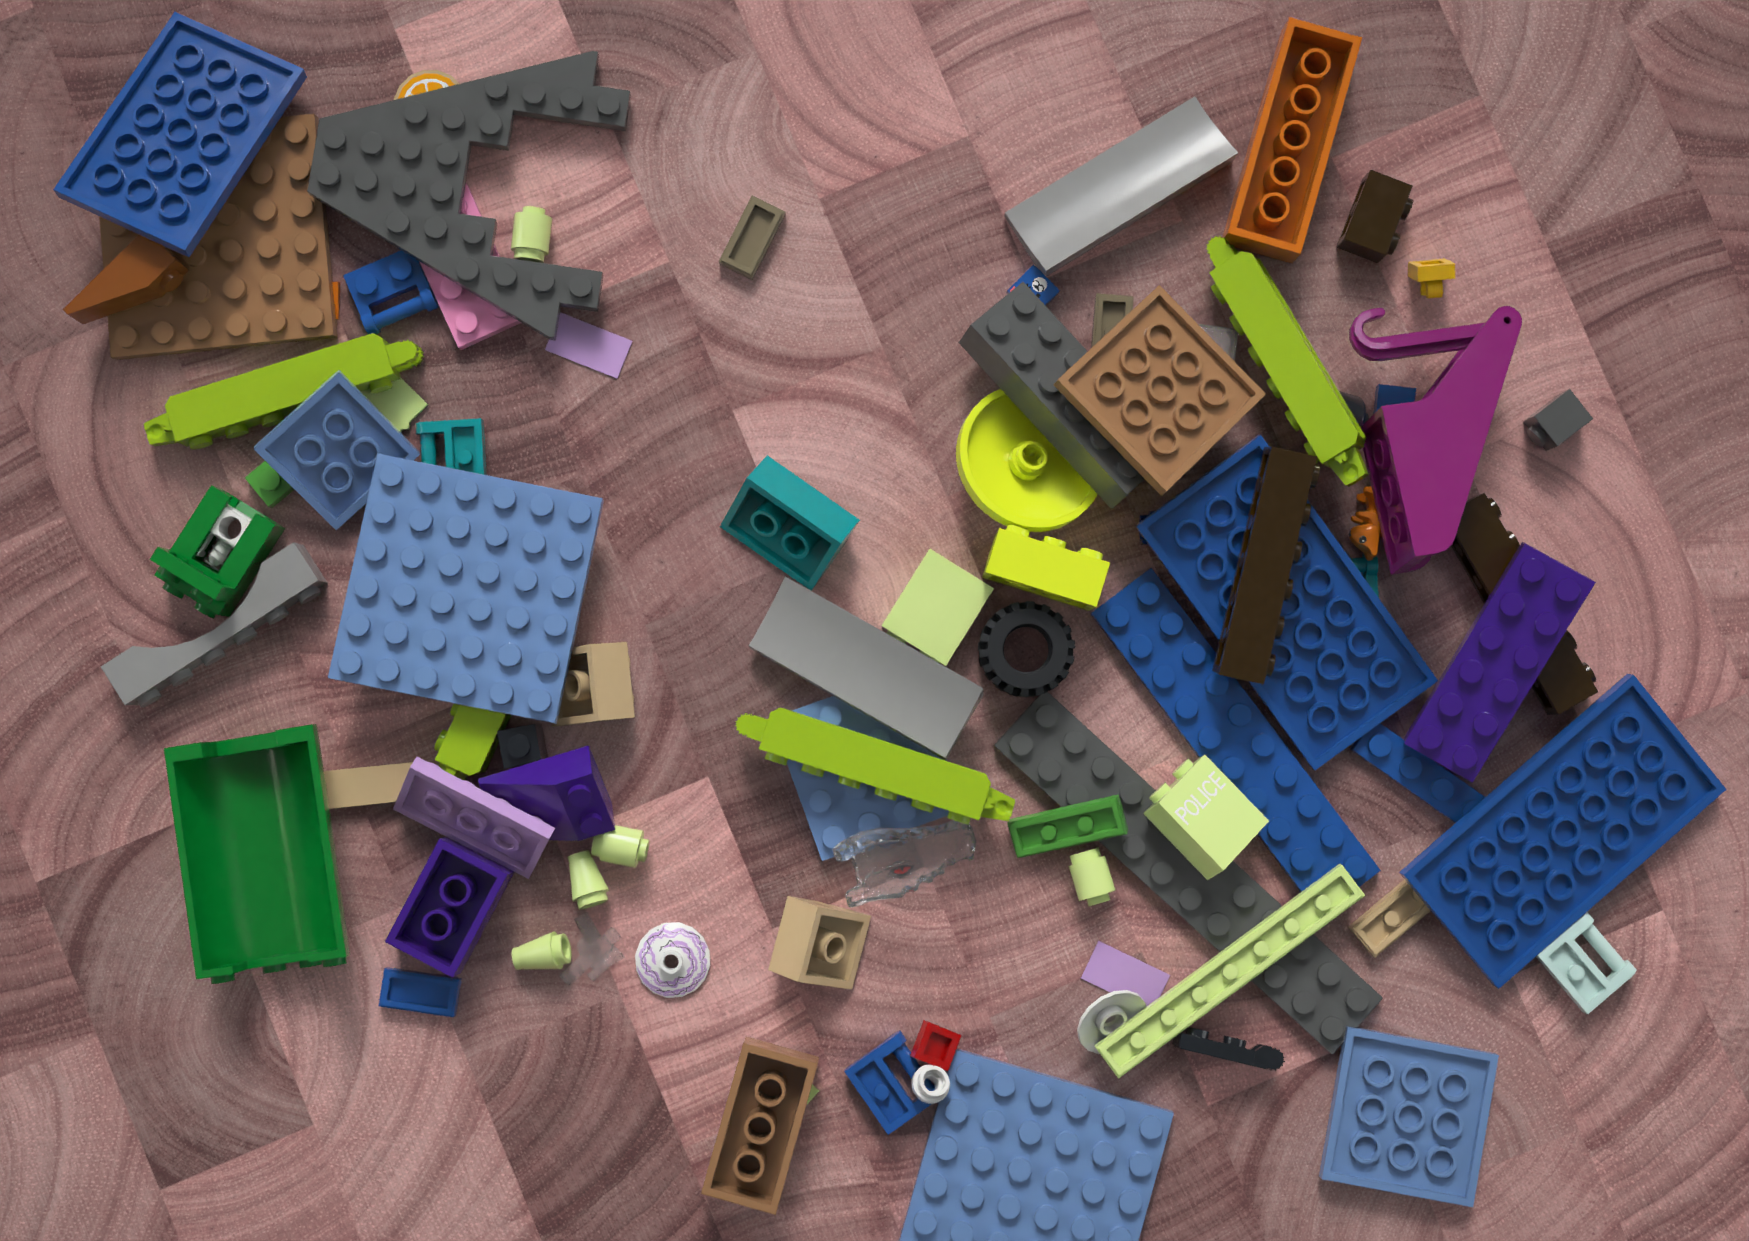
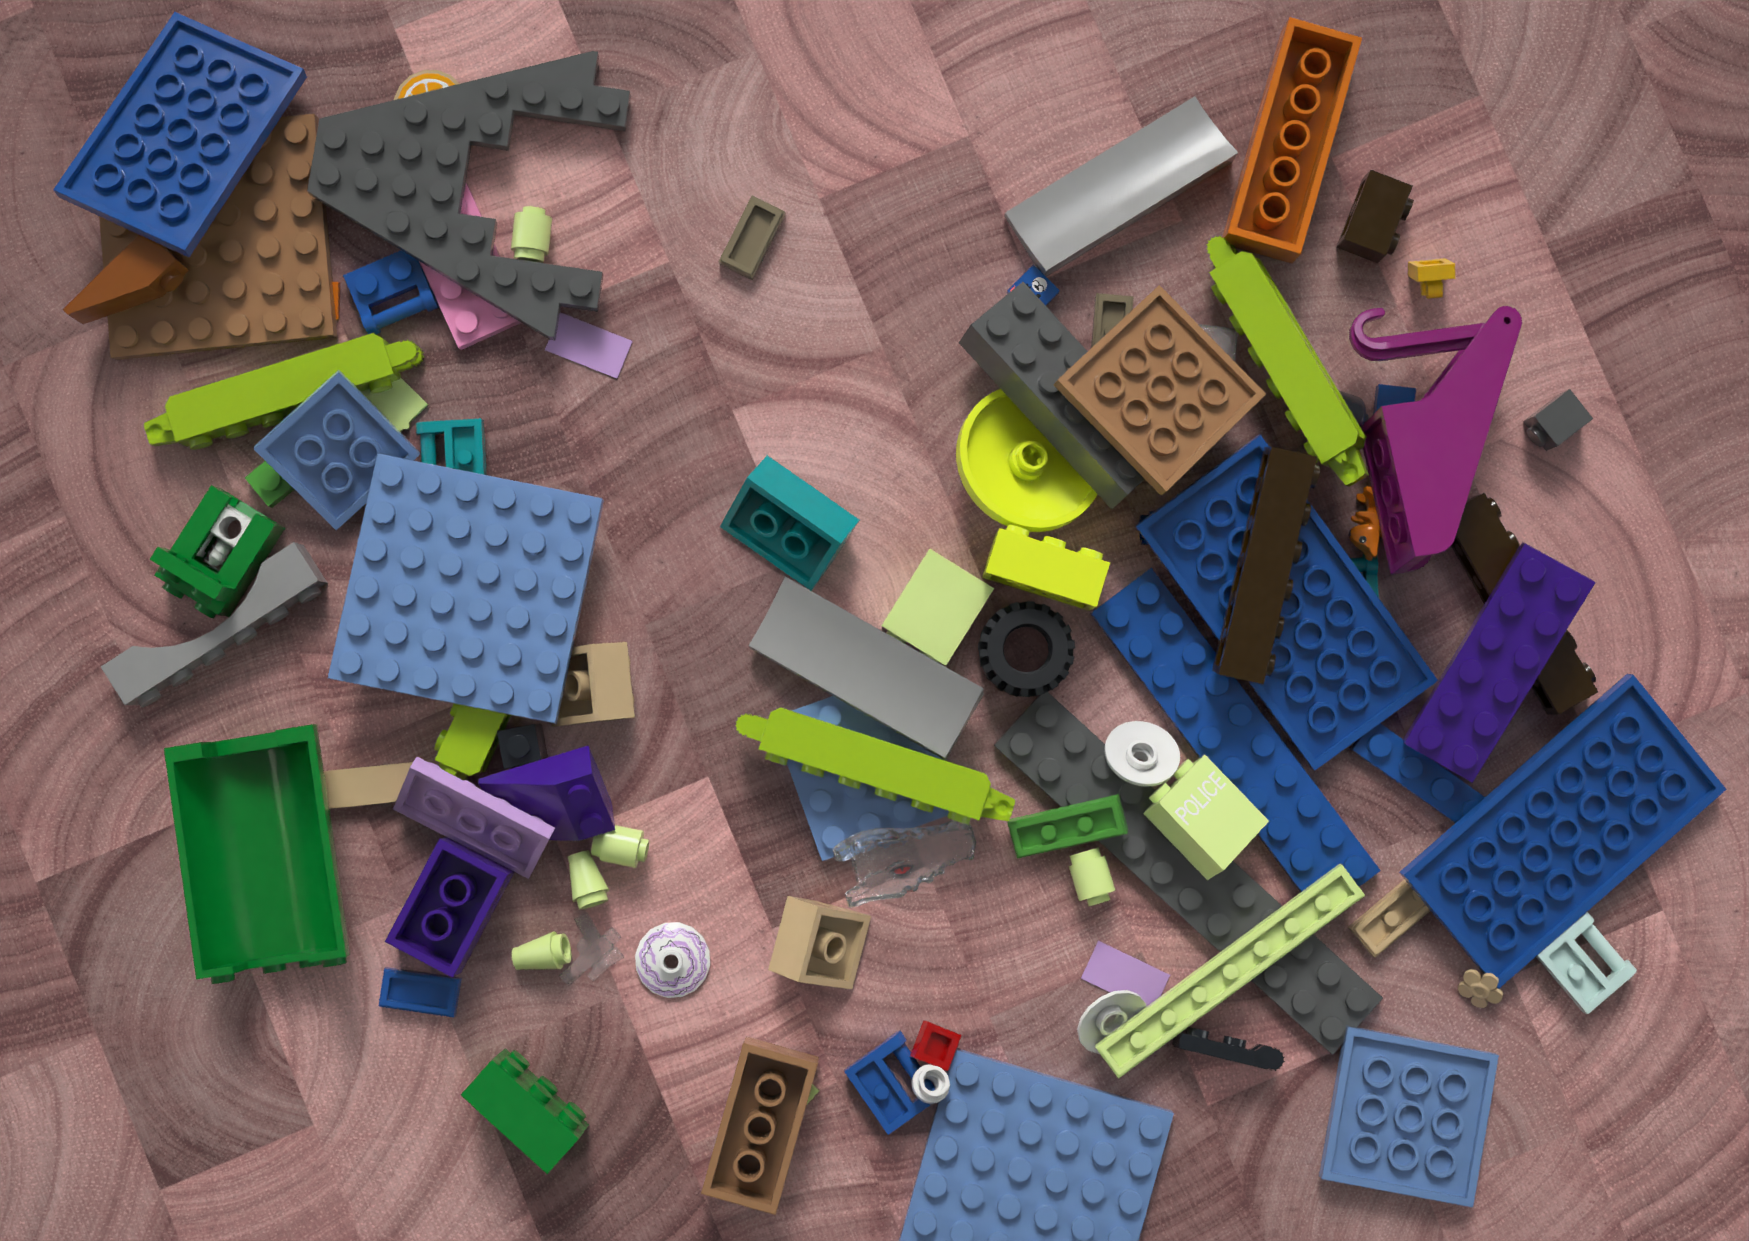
none -> green brick [461,1048,589,1174]
none -> white dish [1104,721,1180,786]
none -> tan plant [1458,969,1503,1008]

